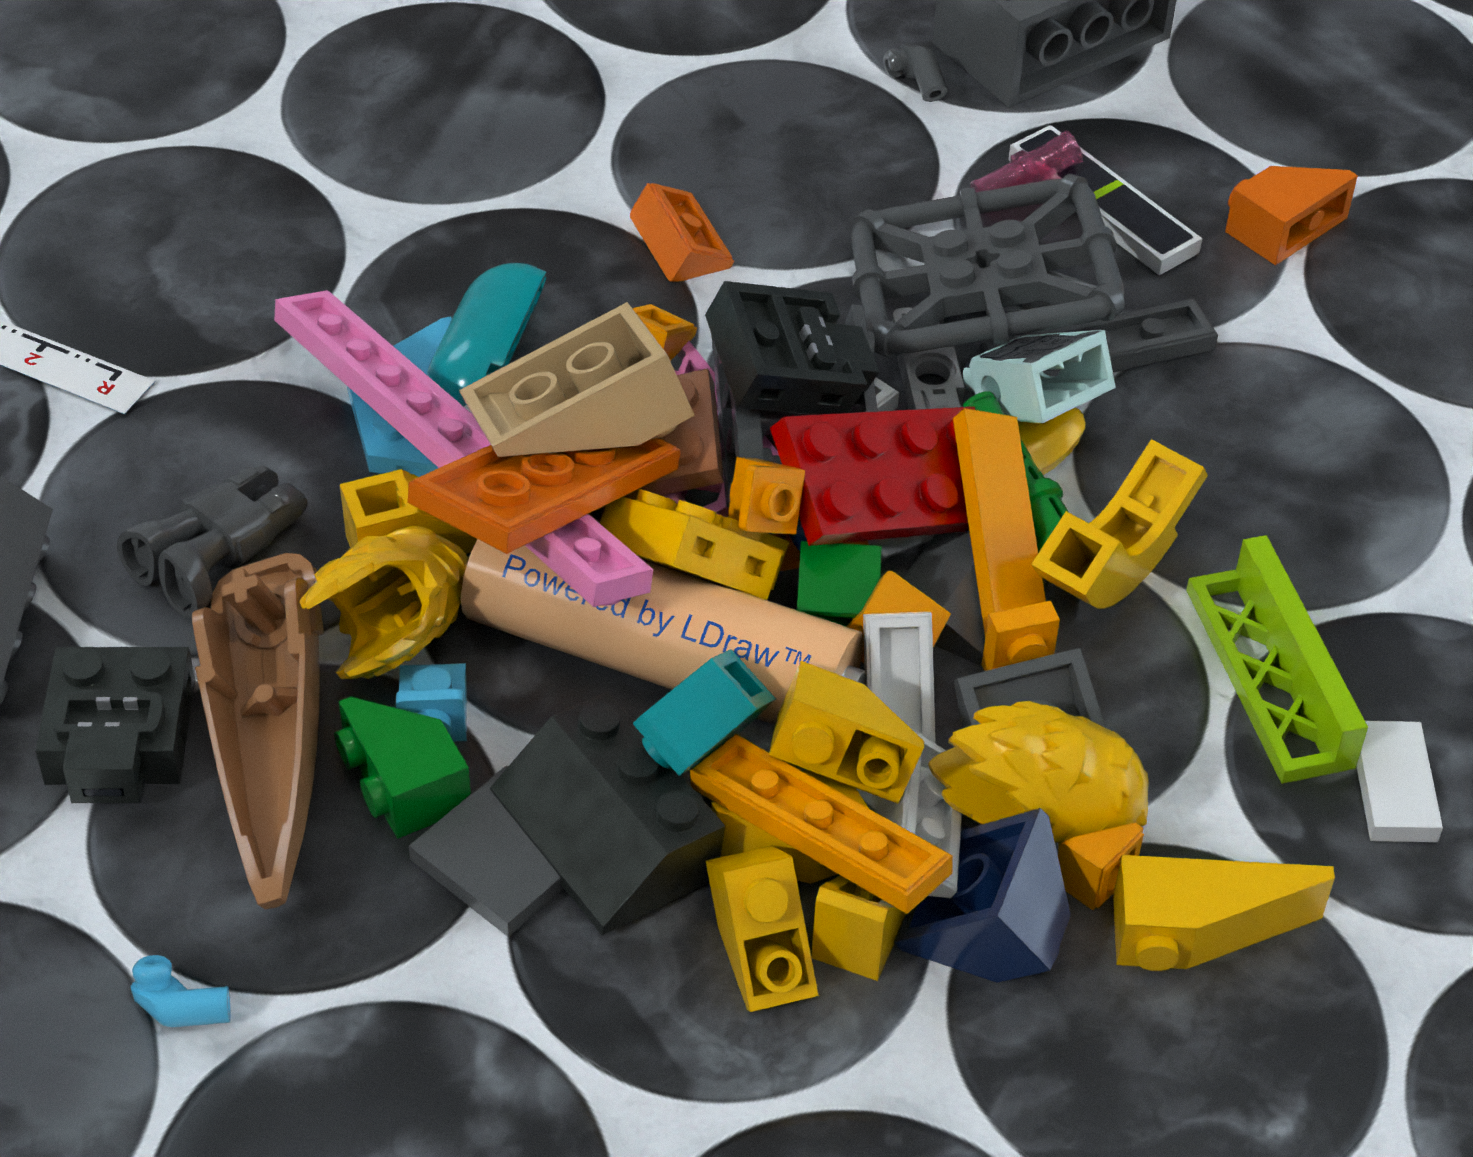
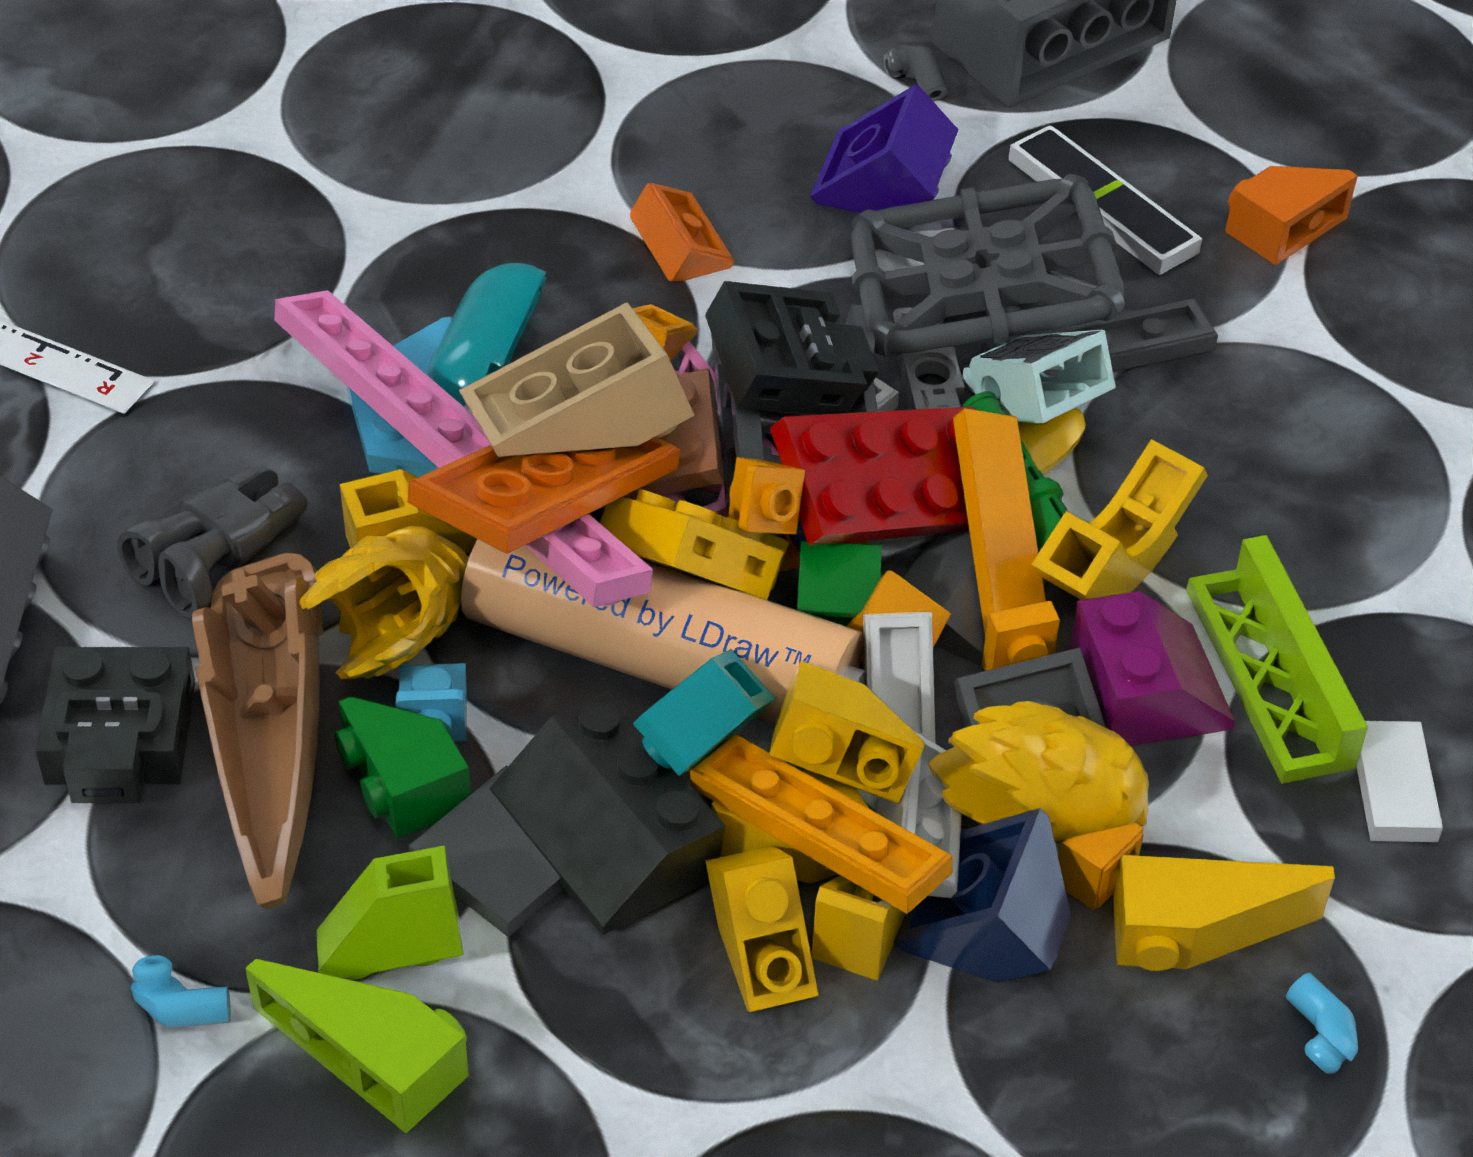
clear pink pin [970,130,1083,193] -> none
none -> lime slope [245,959,469,1134]
none -> lime slope [317,845,464,980]
none -> dark purple slope [810,84,959,213]
none -> magenta slope [1069,591,1235,746]
none -> medium azure arm [1286,972,1358,1074]

